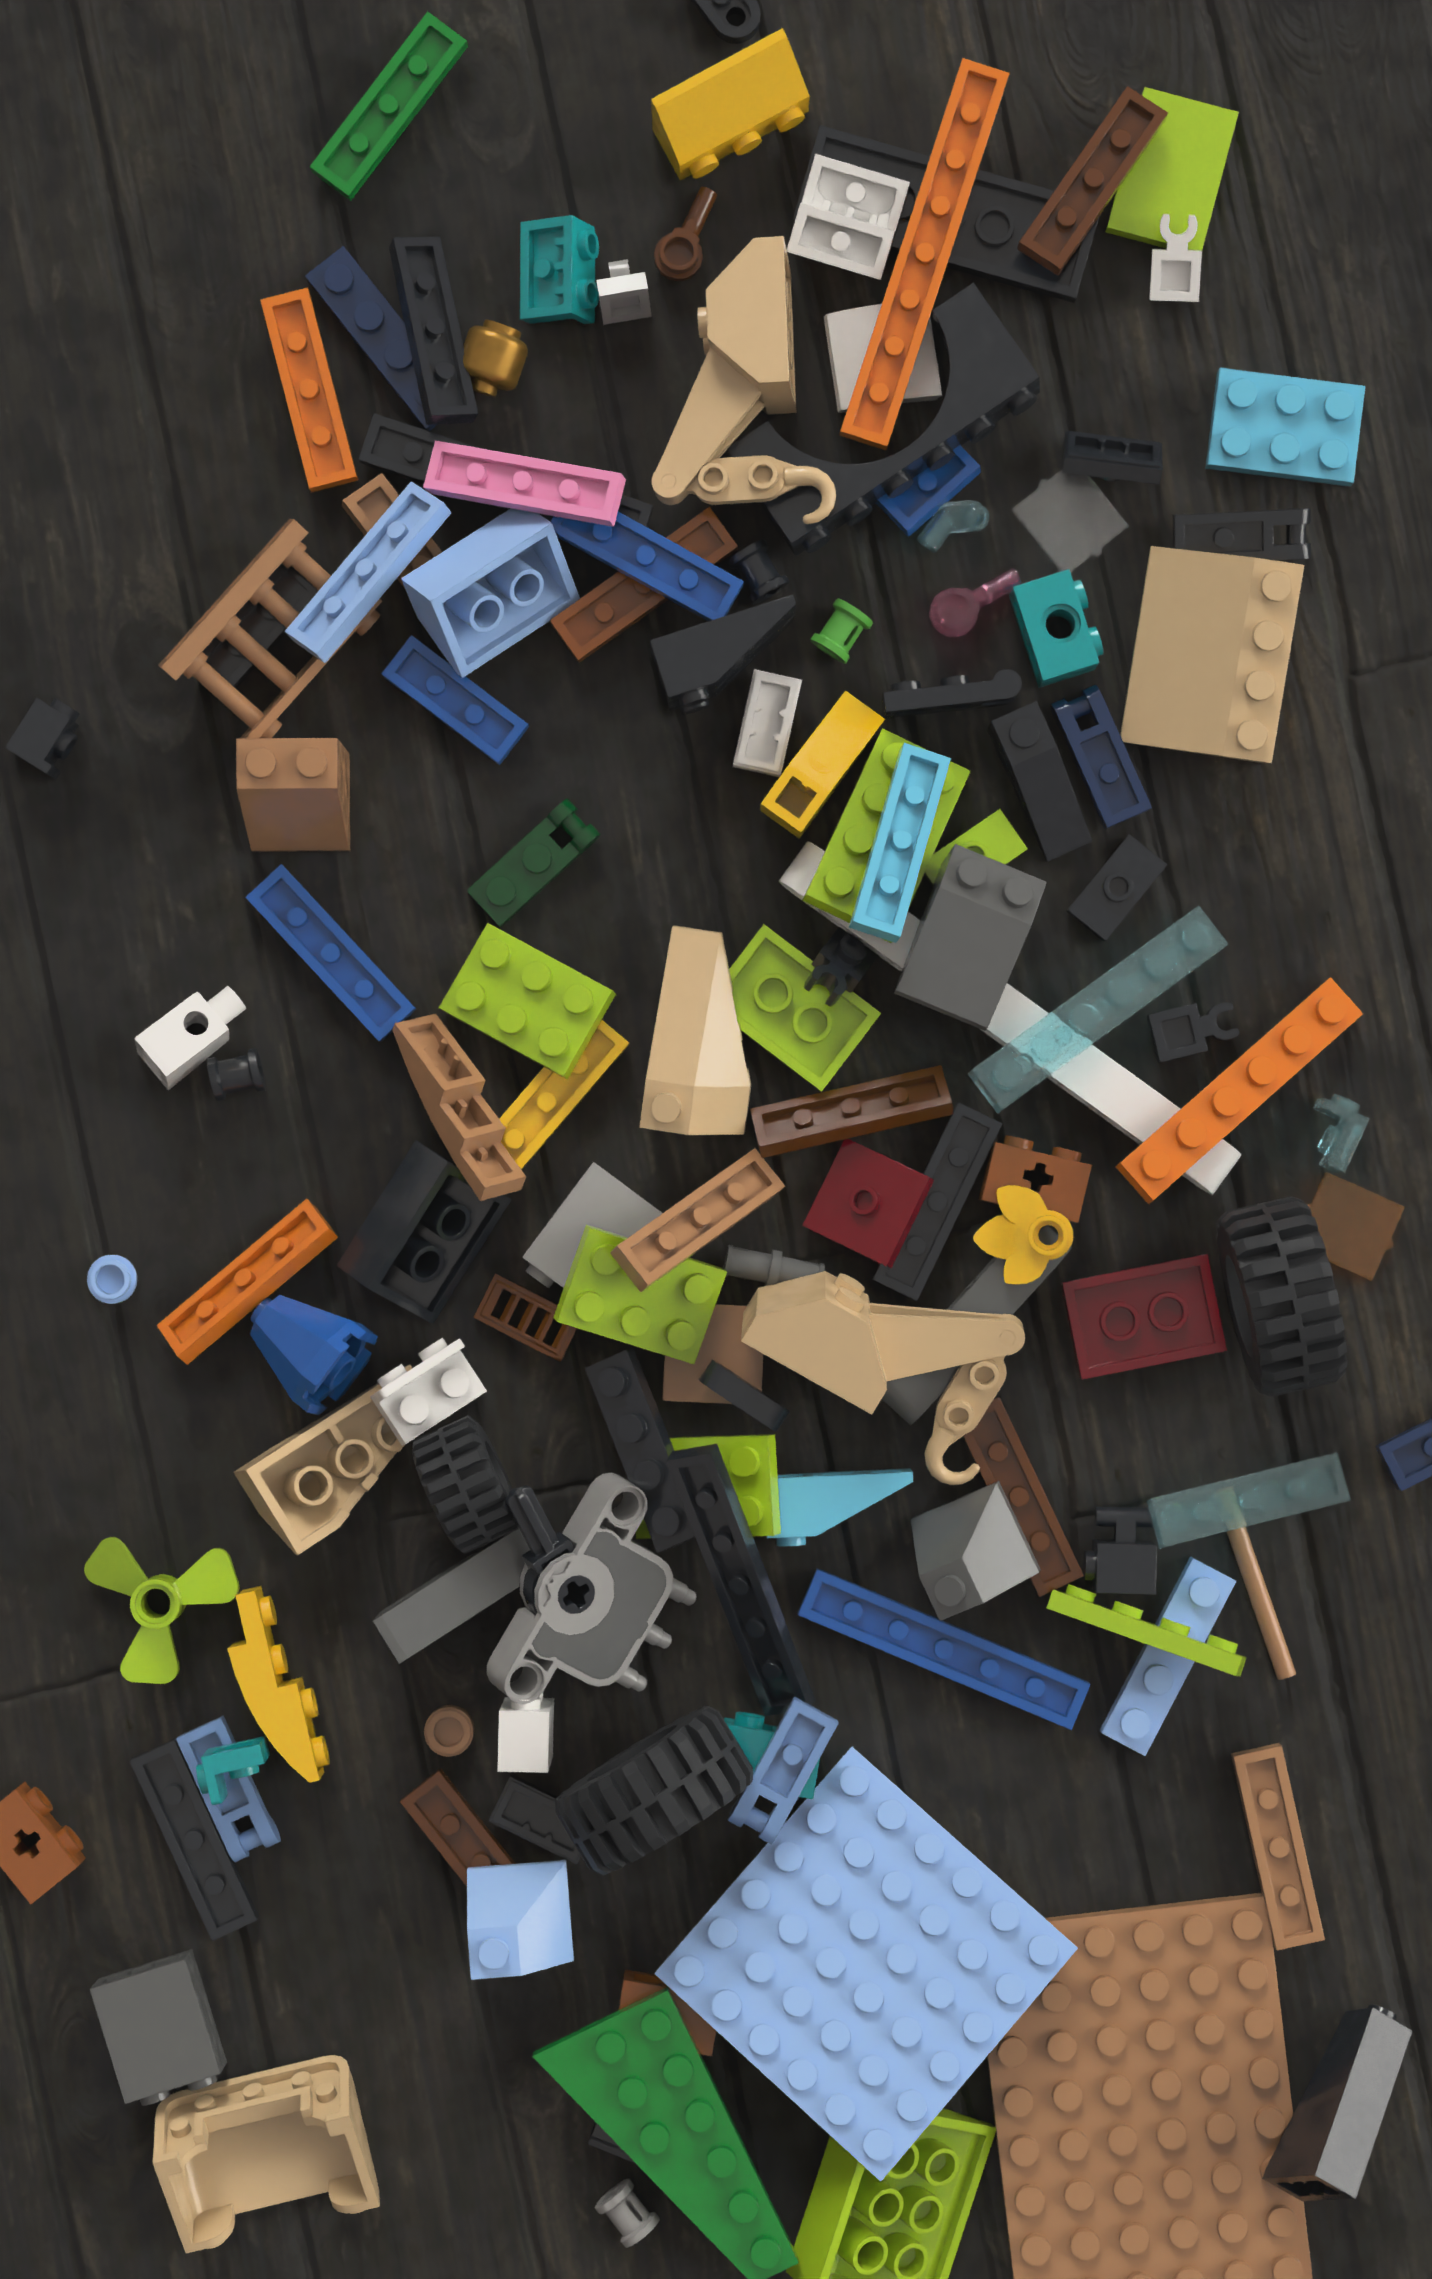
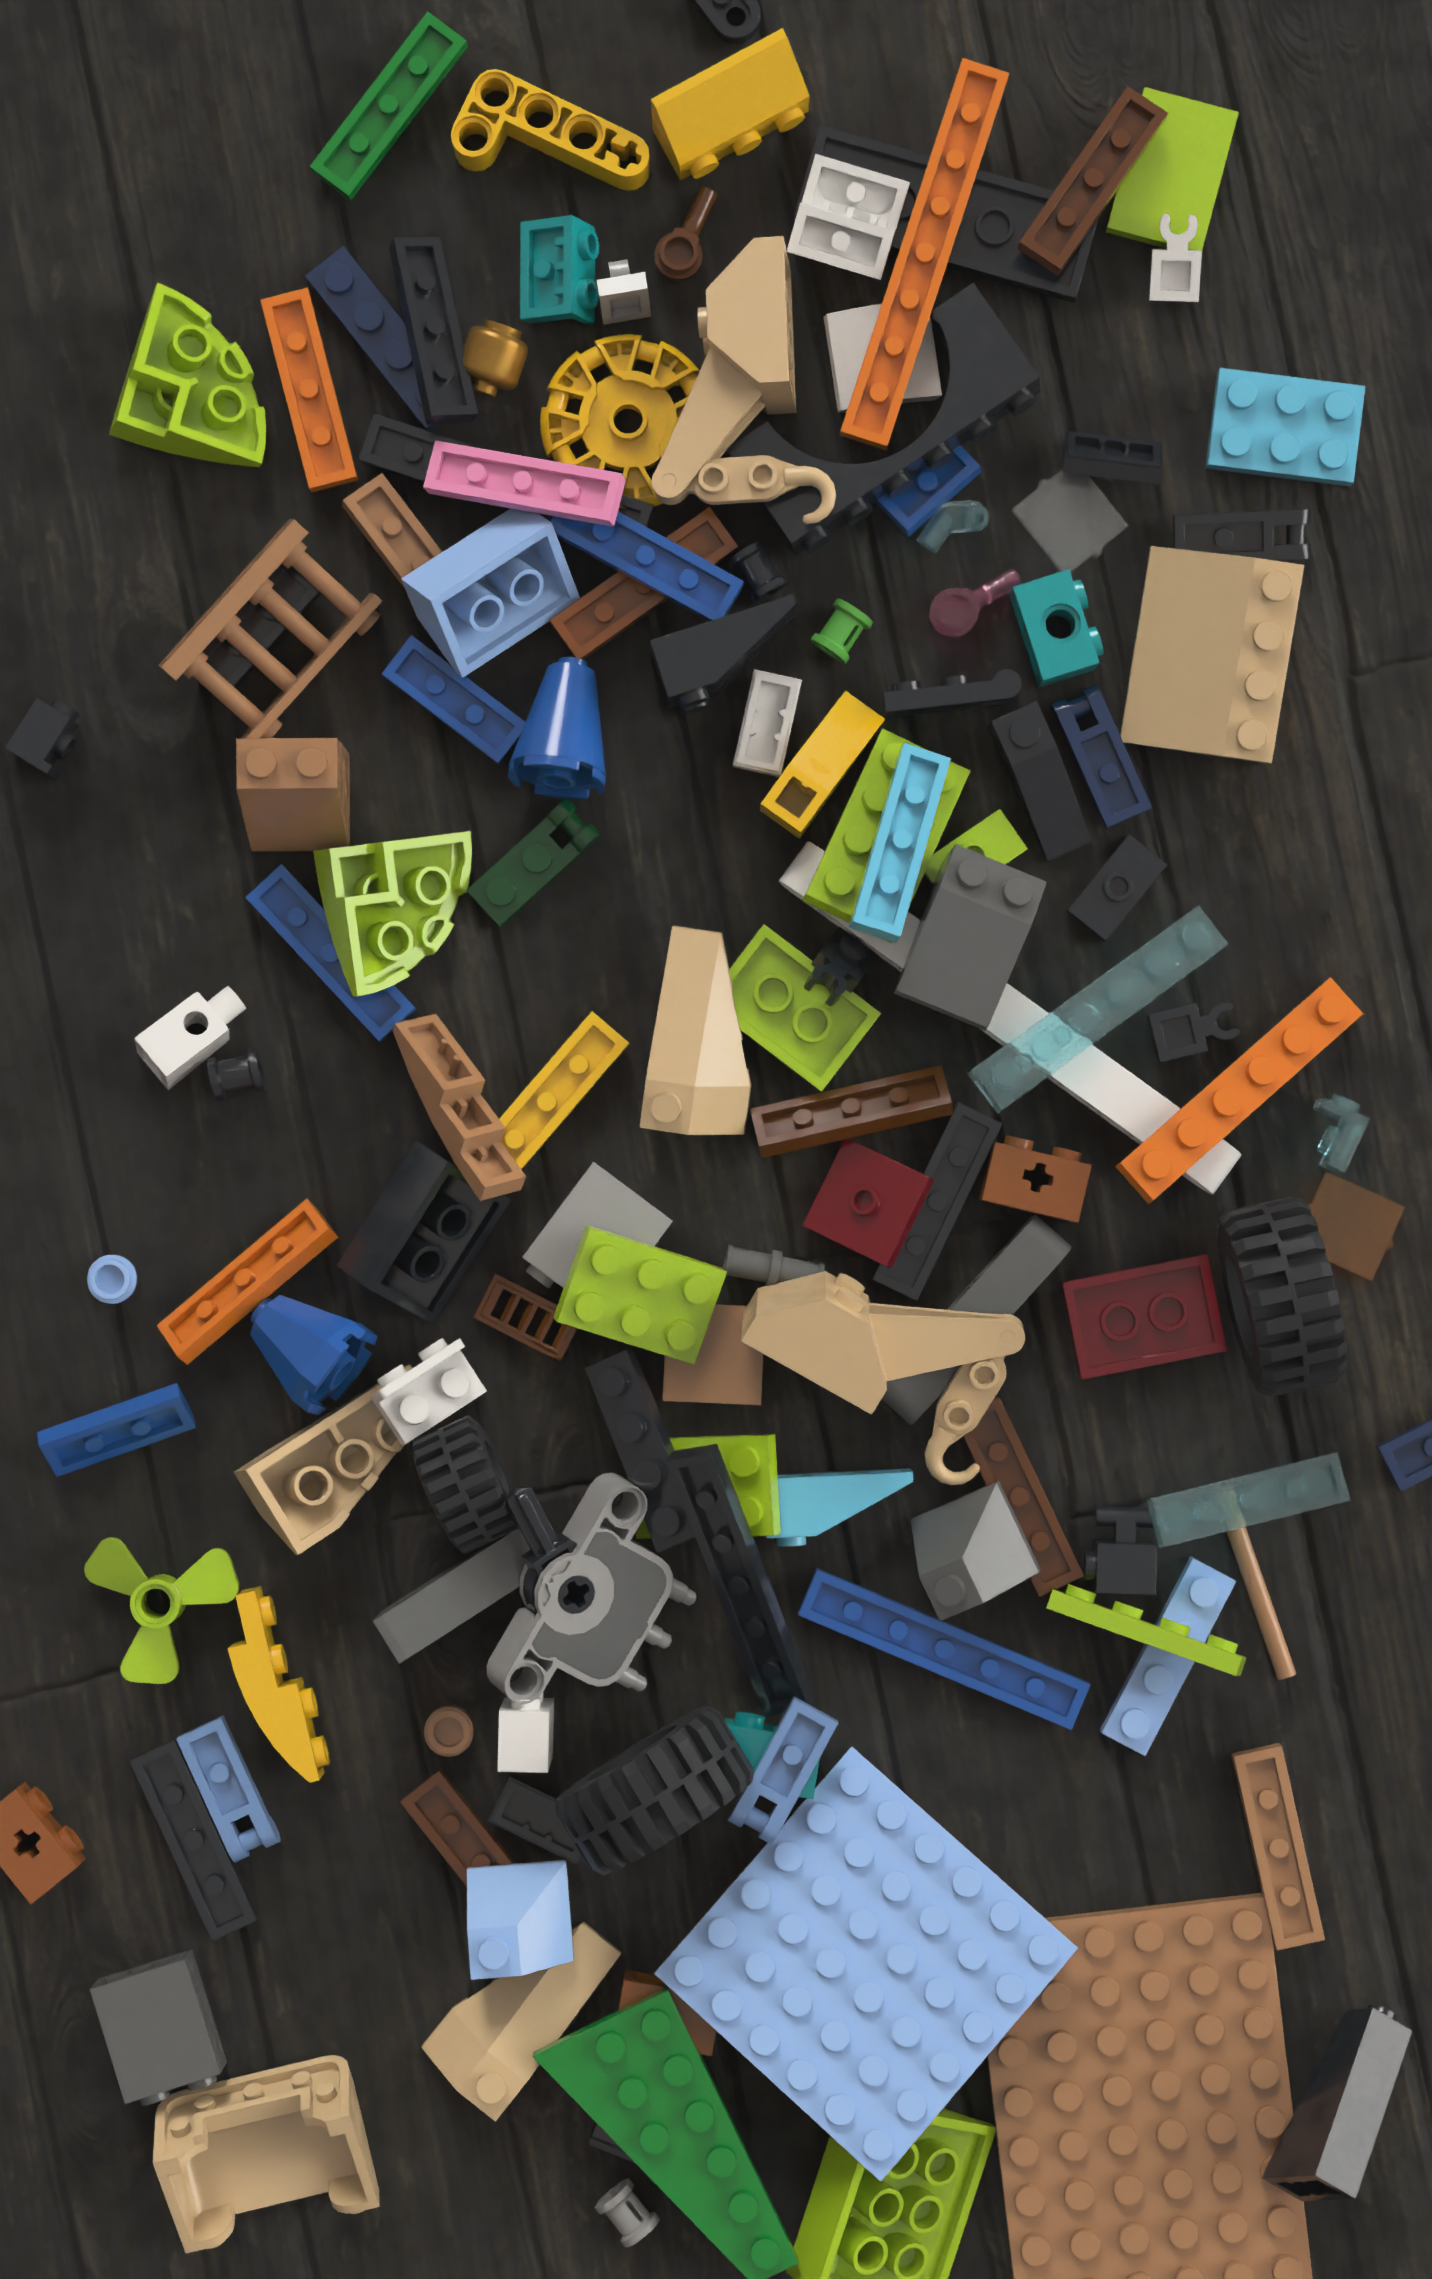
teal bracket [196,1736,270,1806] -> none
light blue plate [285,482,451,663] -> none
lime plate [439,923,616,1080] -> none
medium nougat plate [610,1148,785,1292] -> none
black beam [699,1359,790,1432] -> none
yellow plate [973,1185,1073,1284] -> none
none -> blue plate [37,1383,196,1477]
none -> lime brick [109,282,266,467]
none -> lime brick [313,831,472,997]
none -> tan wedge [421,1921,621,2122]
none -> yellow beam [451,69,650,191]
none -> blue cone [508,657,606,799]
none -> yellow plate [540,334,700,509]

